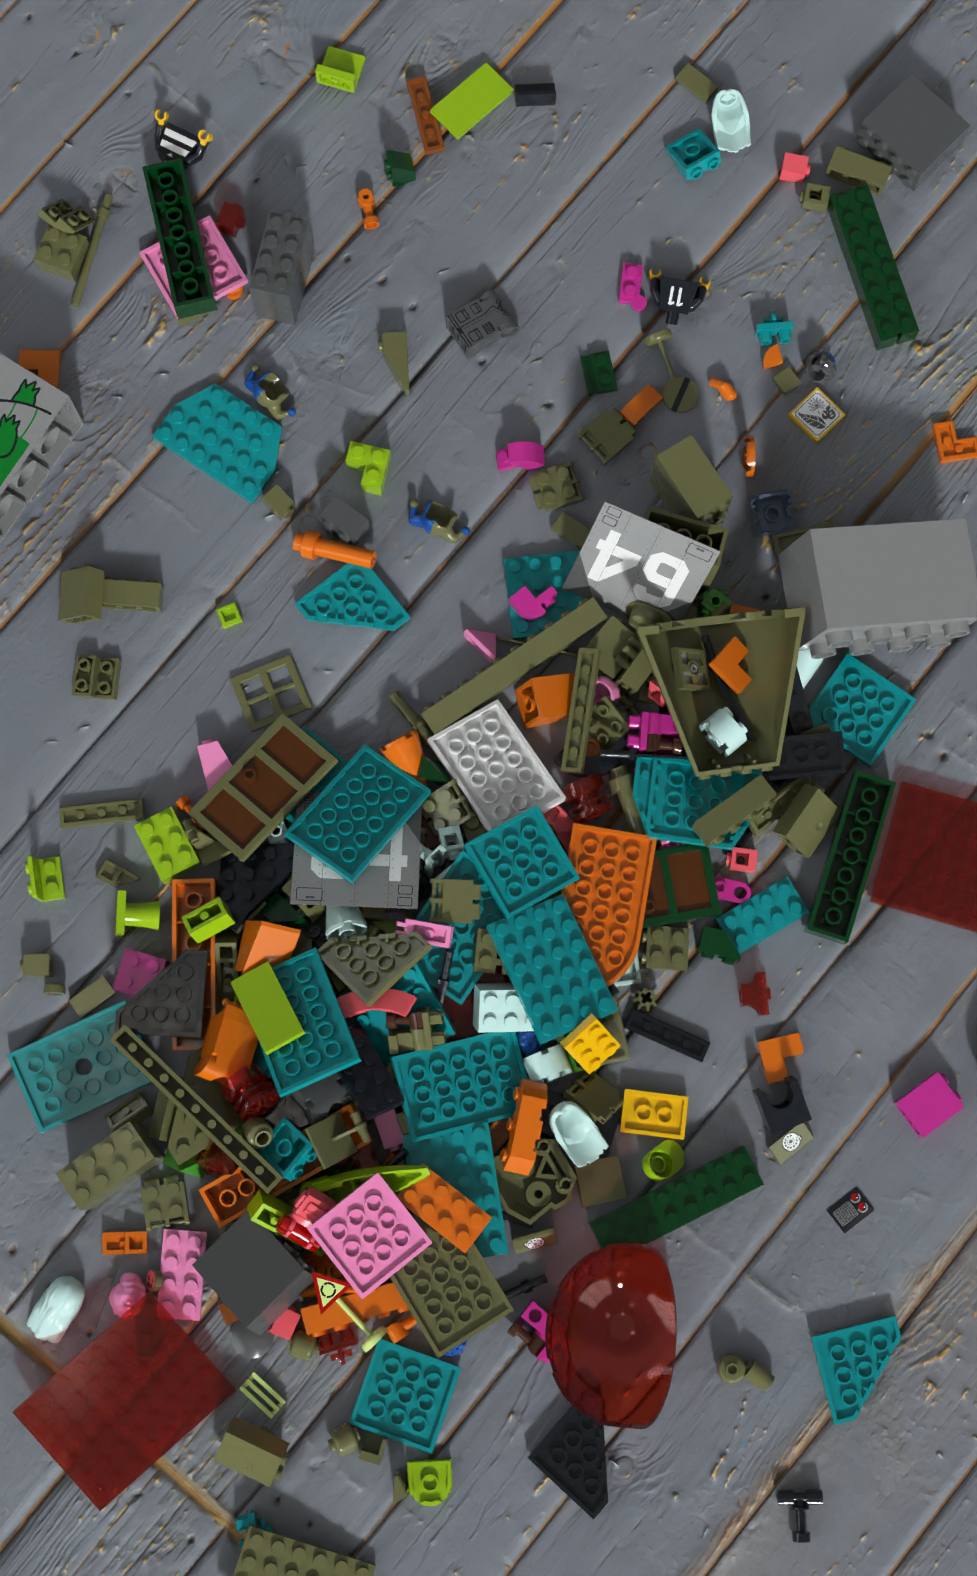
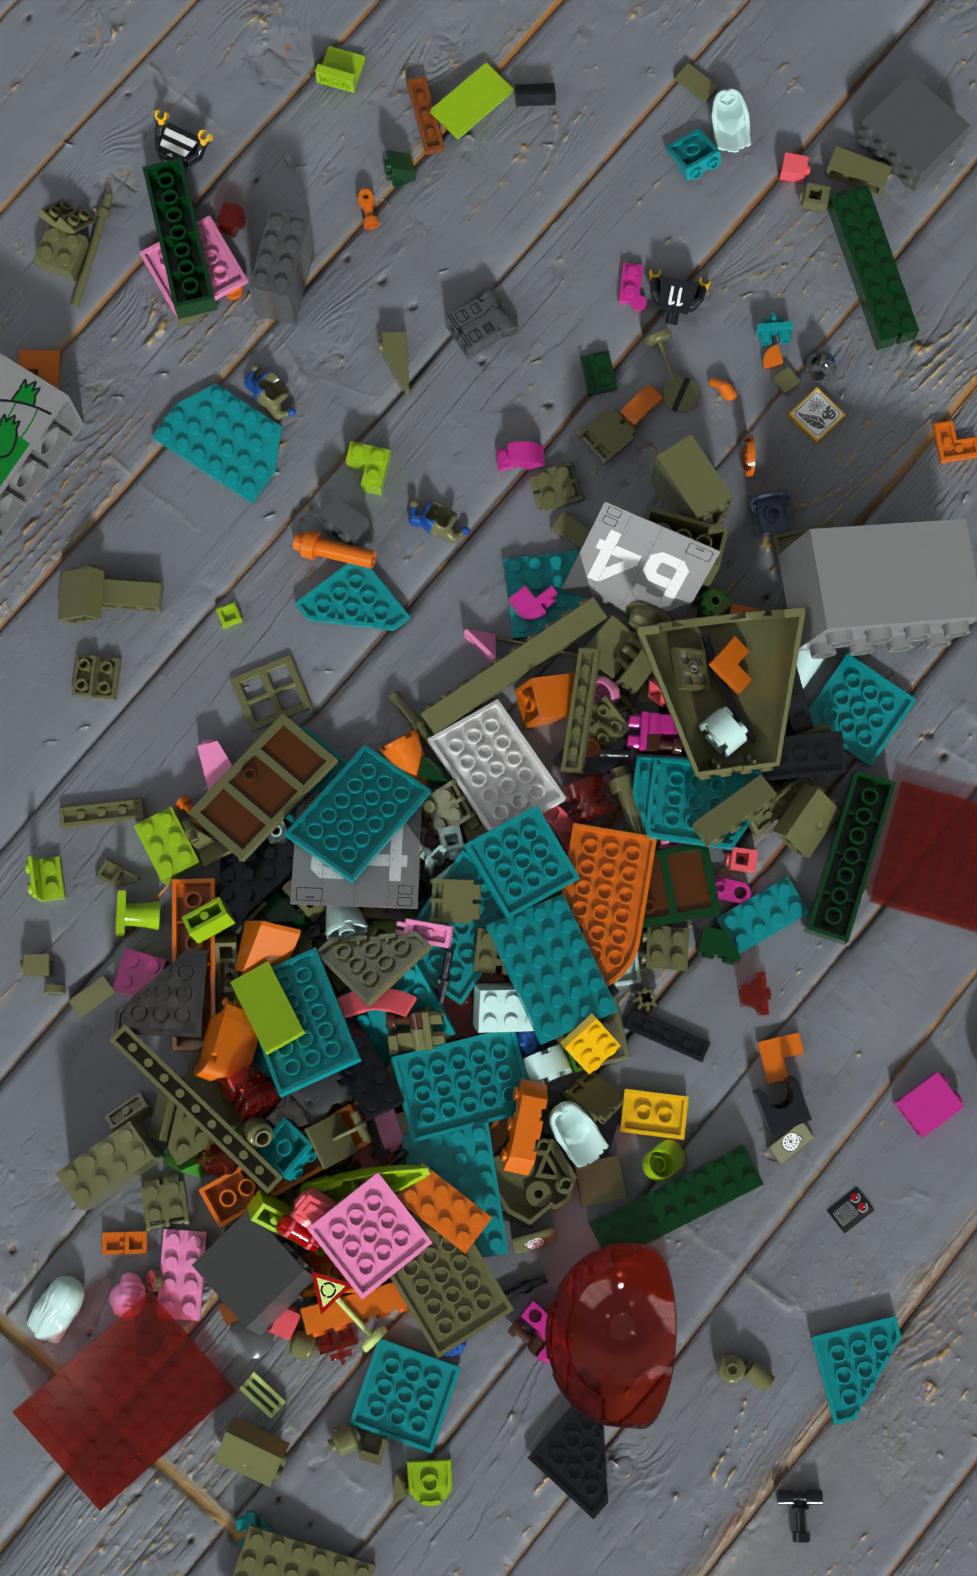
teal plate [7,1000,152,1134] -> none
olive brick [262,484,295,520] -> none
orange leg [386,1315,417,1344] -> none

